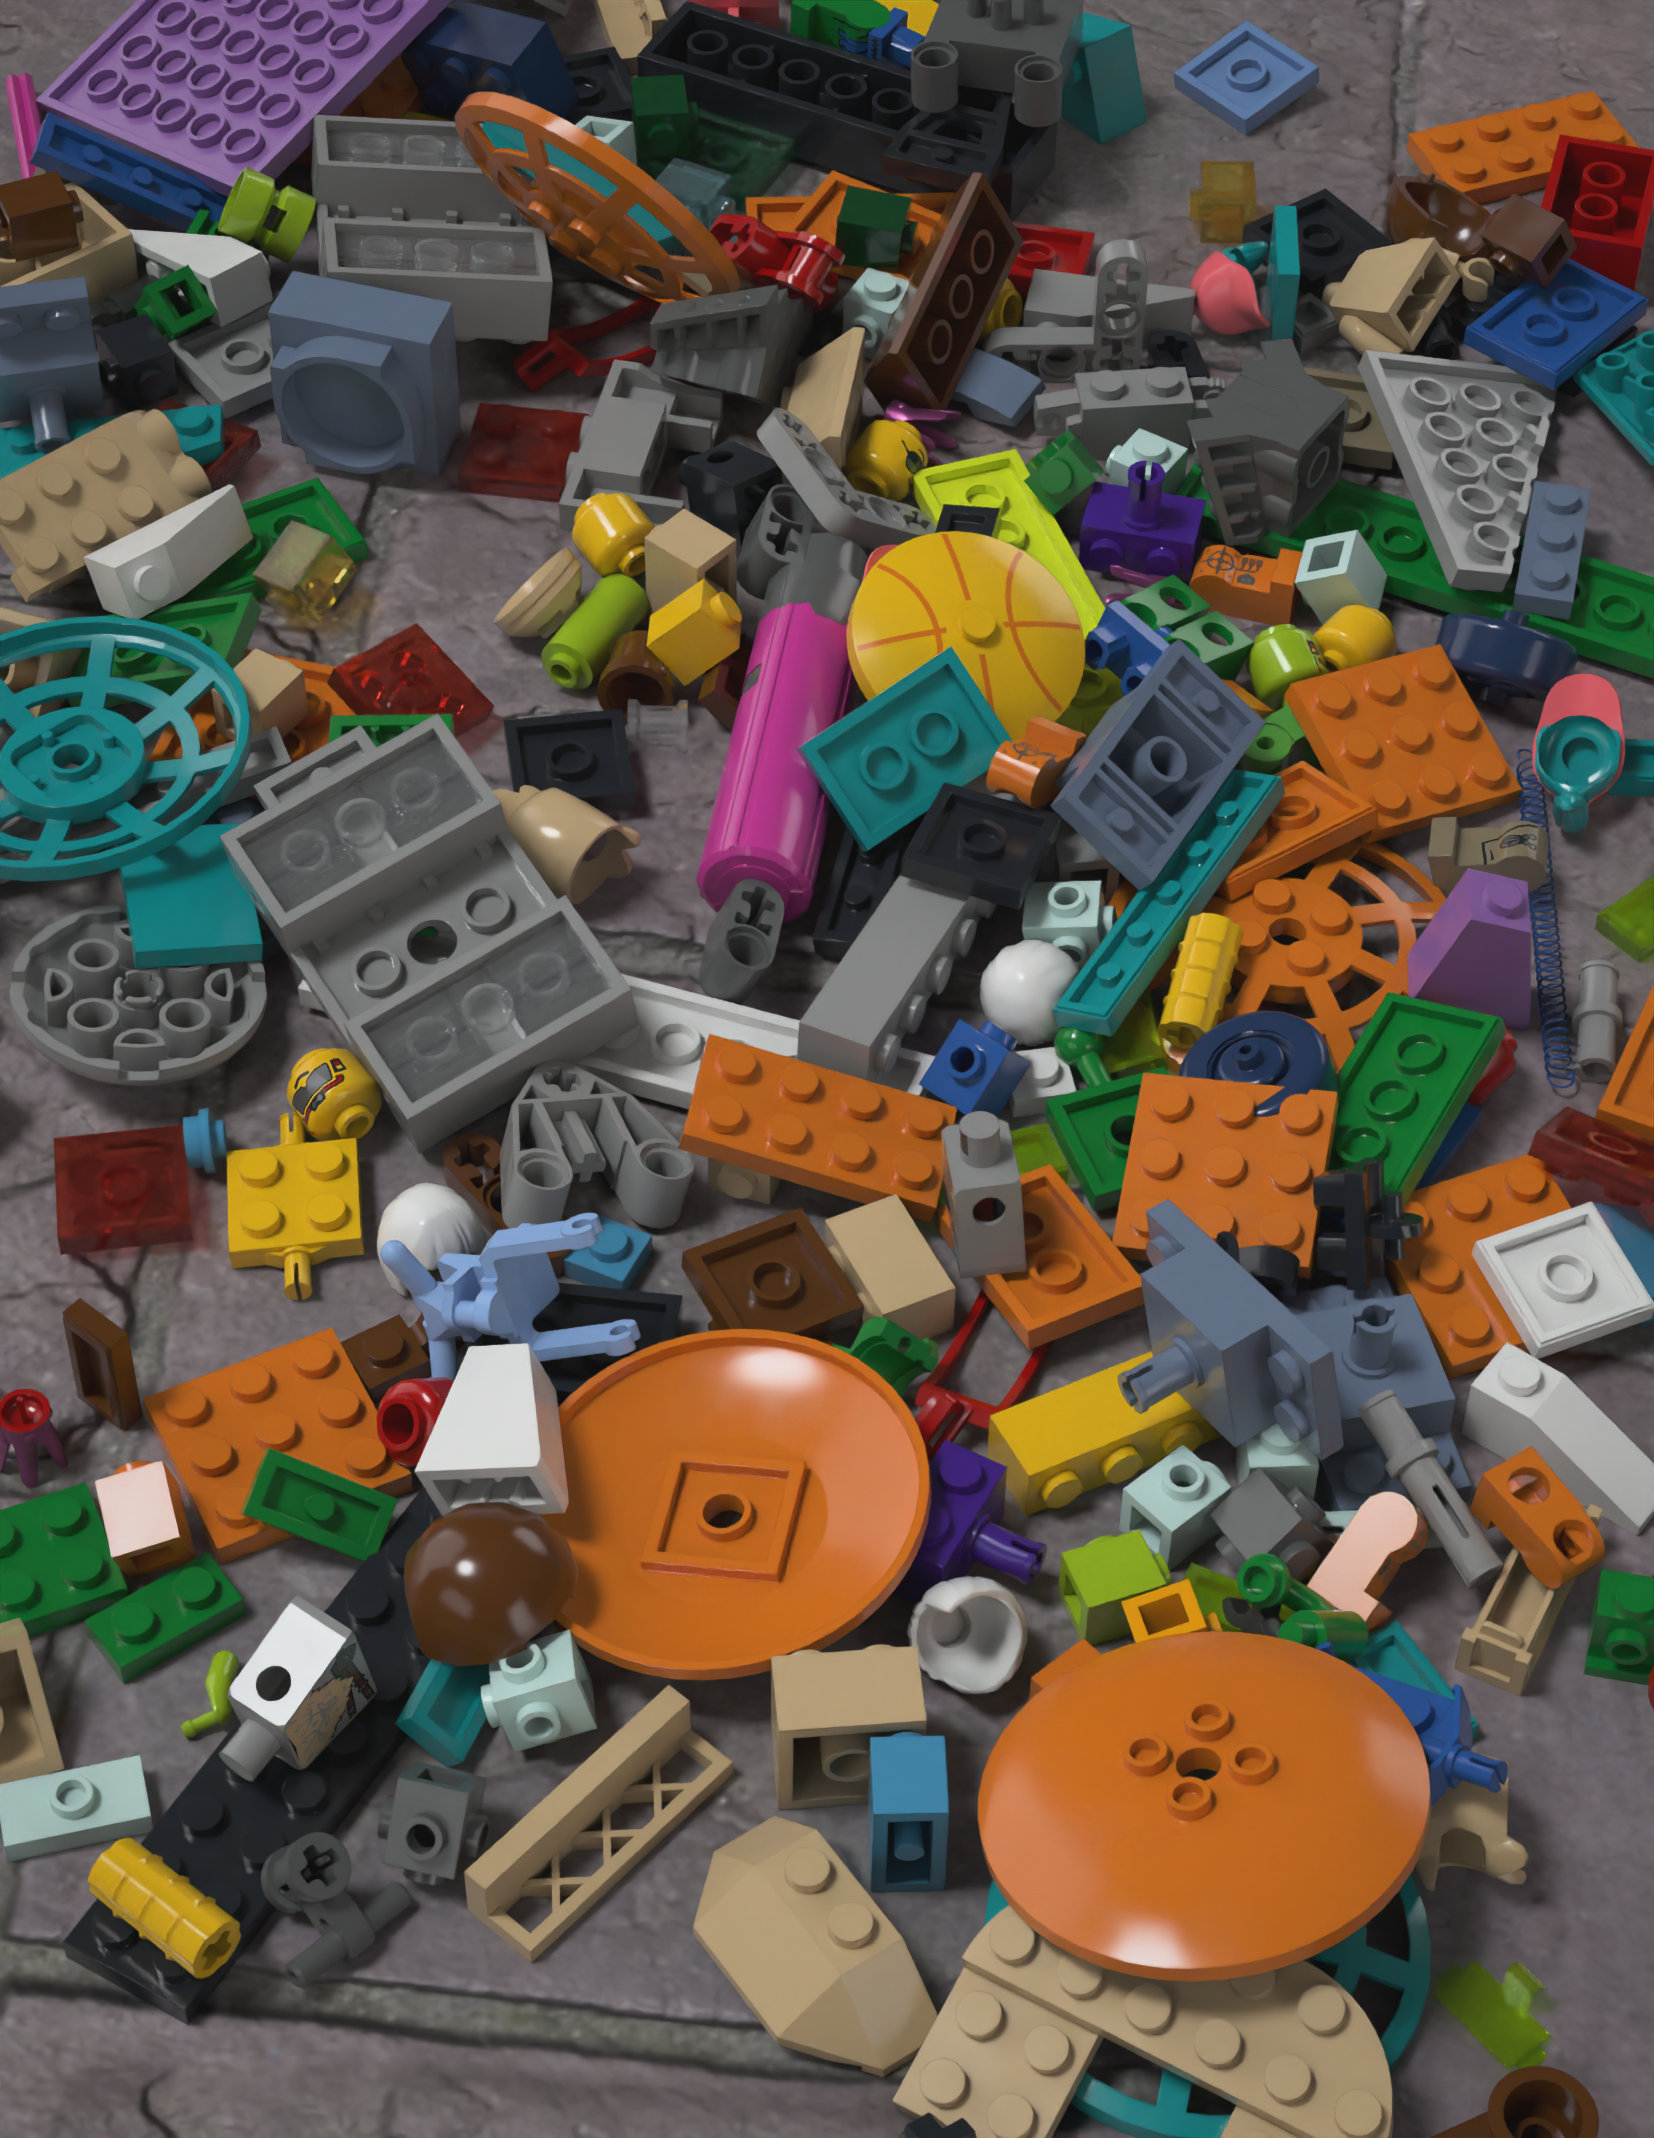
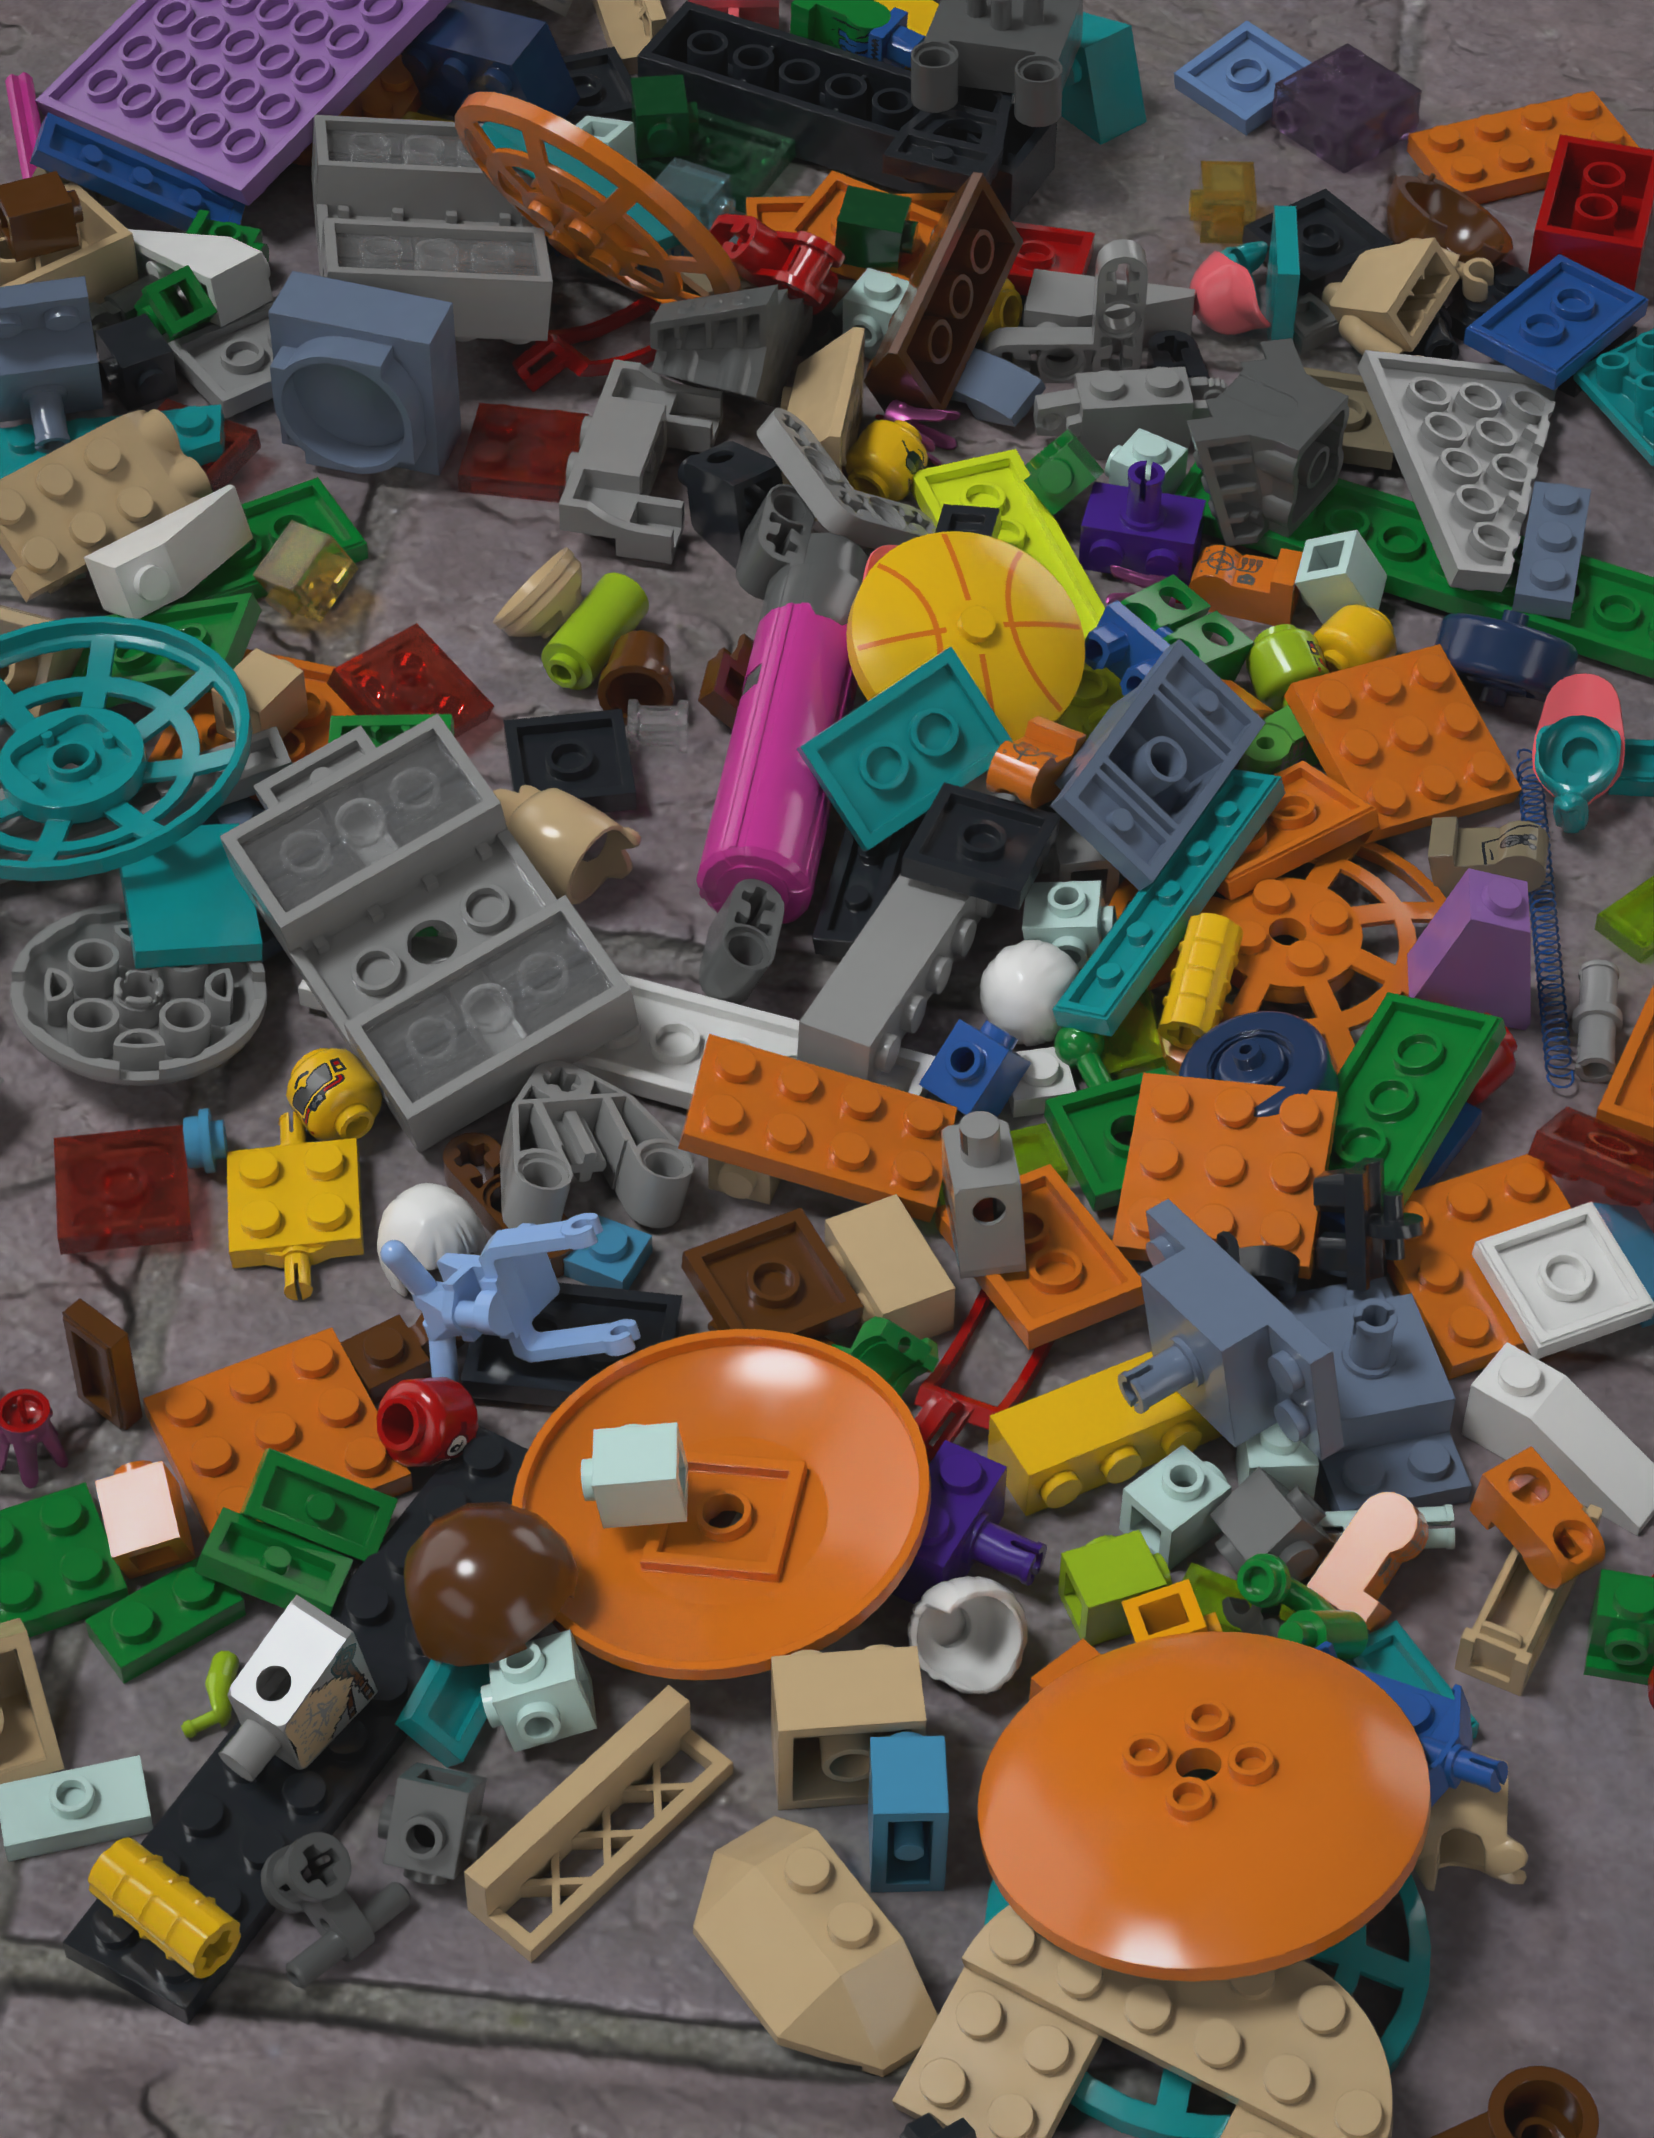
lime wheel [218,166,316,263] -> none
white slope [414,1343,569,1516] -> none
yellow head [572,492,655,577] -> none
tan brick [644,509,737,625] -> none
yellow brick [647,578,742,686] -> none
light grey pin [1358,1389,1504,1589] -> none
clear neon green piece [1432,1960,1551,2070] -> none
reddish brown brick [1481,193,1577,289] -> none
none -> green plate [194,1507,353,1615]
none -> light aqua brick [581,1422,688,1529]
none -> clear purple brick [1271,43,1422,174]

